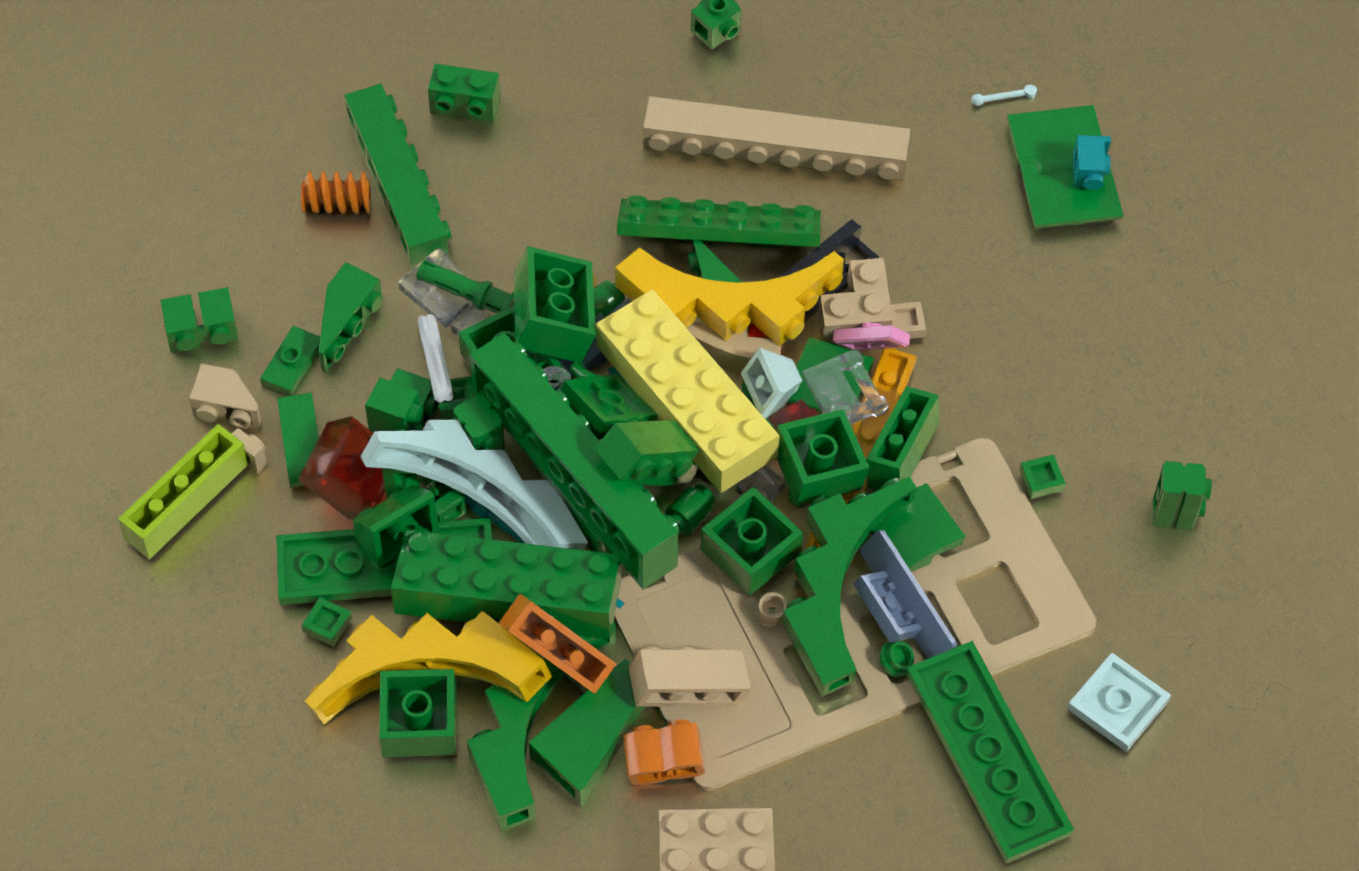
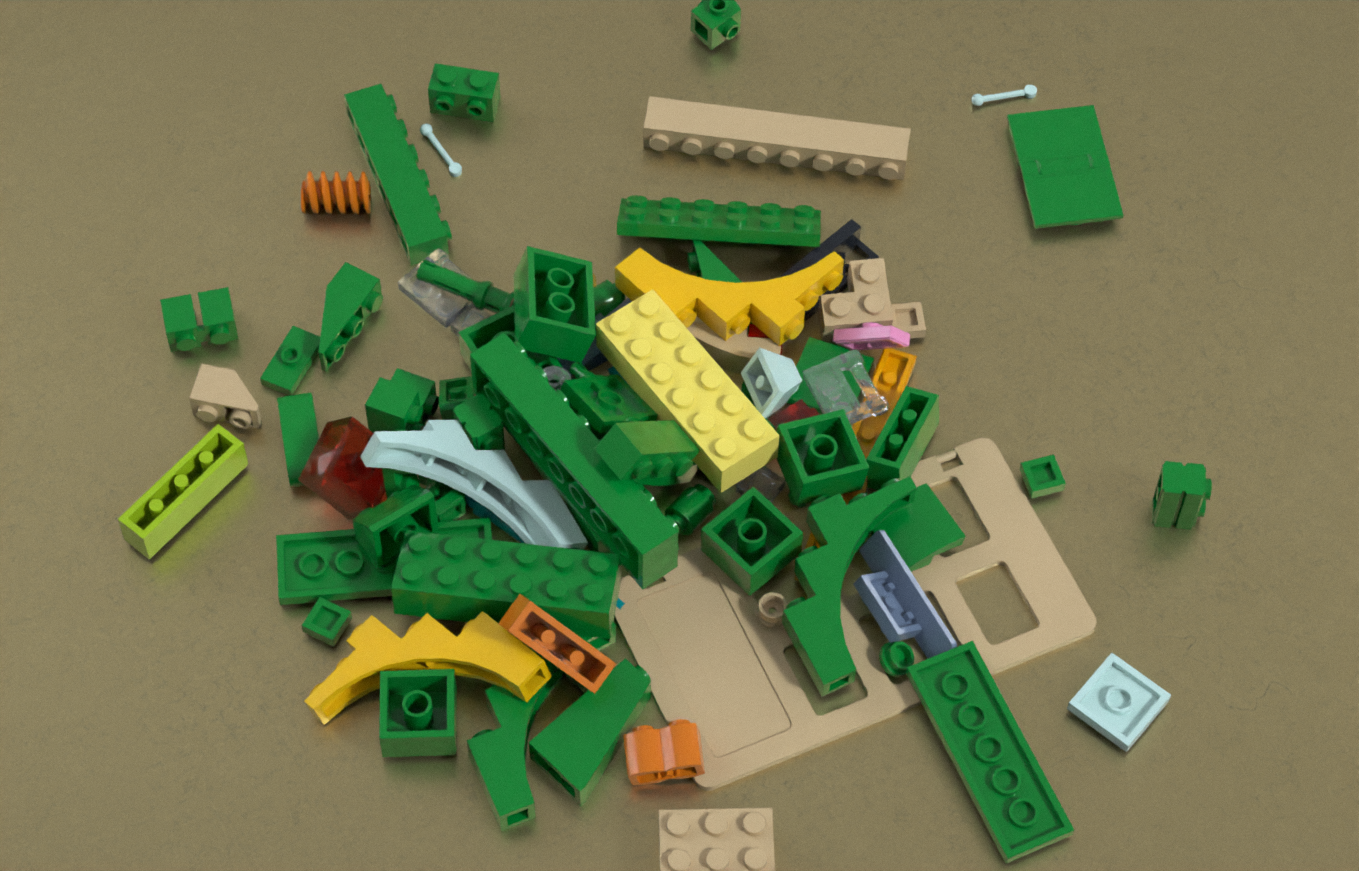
tan plate [232,428,268,474] -> none
white axle [417,314,453,403] -> none
tan brick [628,646,751,706] -> none
teal brick [1073,135,1111,190] -> none
none -> light aqua hinge [420,123,462,177]

